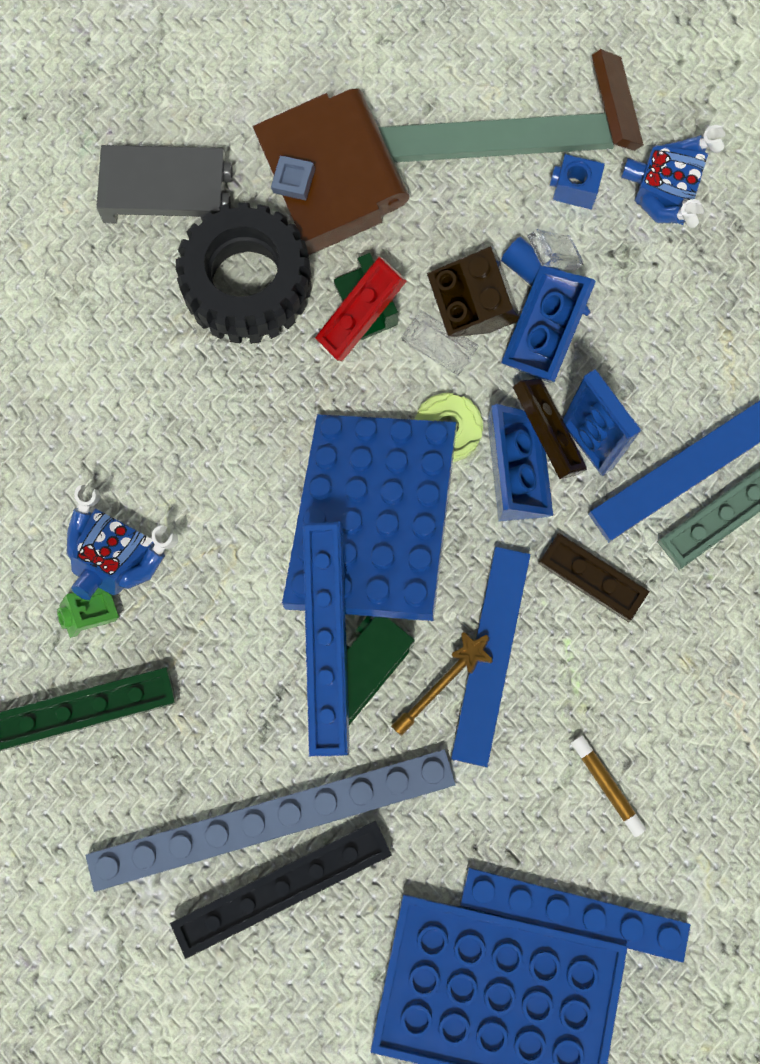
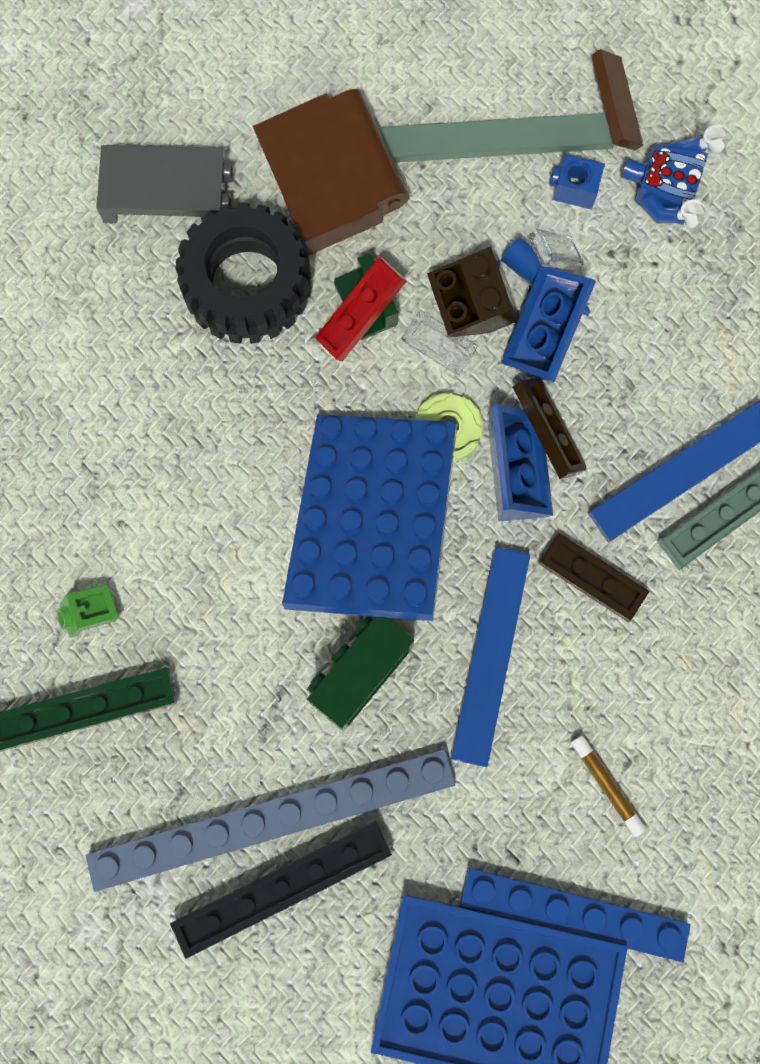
torso [66,485,178,600] -> none
sand blue plate [271,156,315,200] -> none
blue tile [302,522,350,756] -> none
pearl gold piece [391,632,493,736] -> none
blue tile [562,369,641,476] -> none

